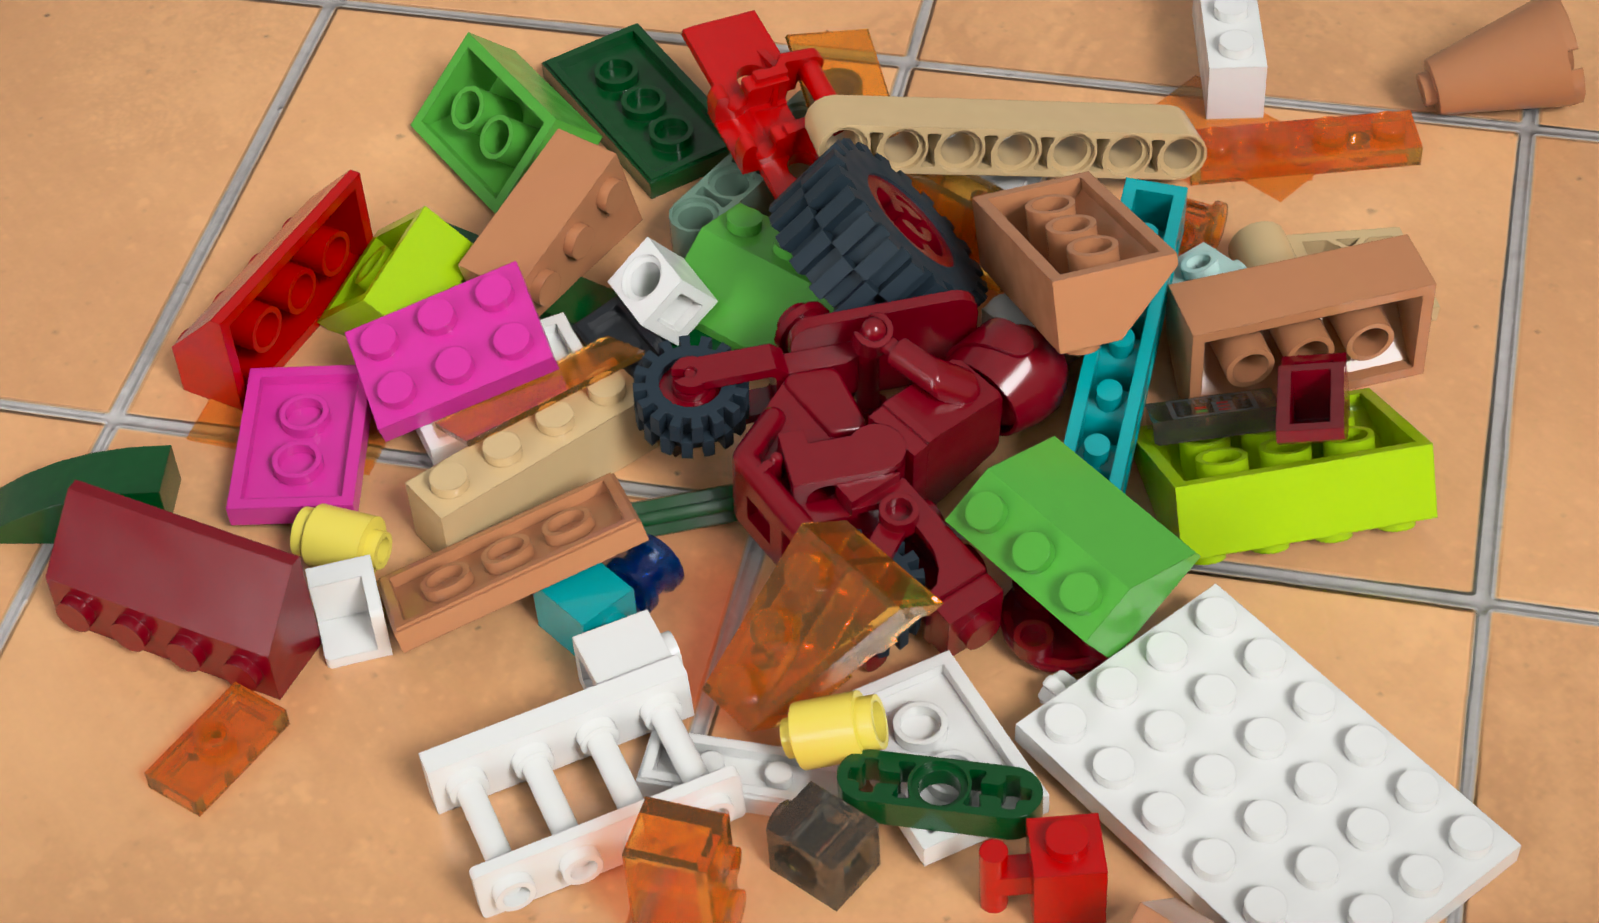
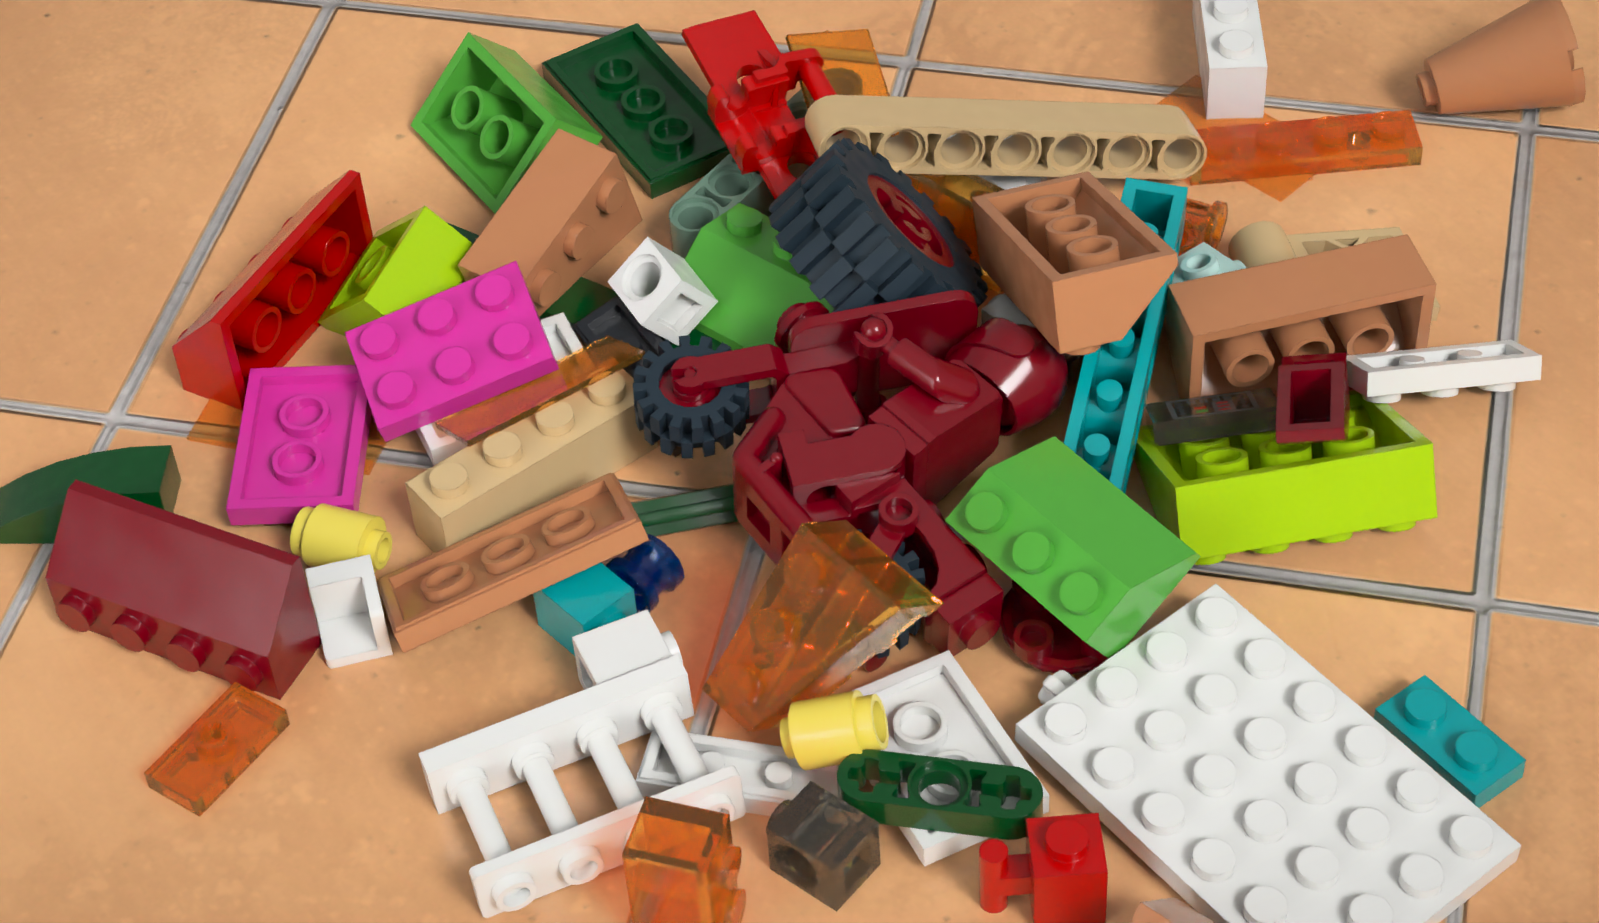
none -> white plate [1347,340,1542,403]
none -> teal plate [1374,675,1526,808]

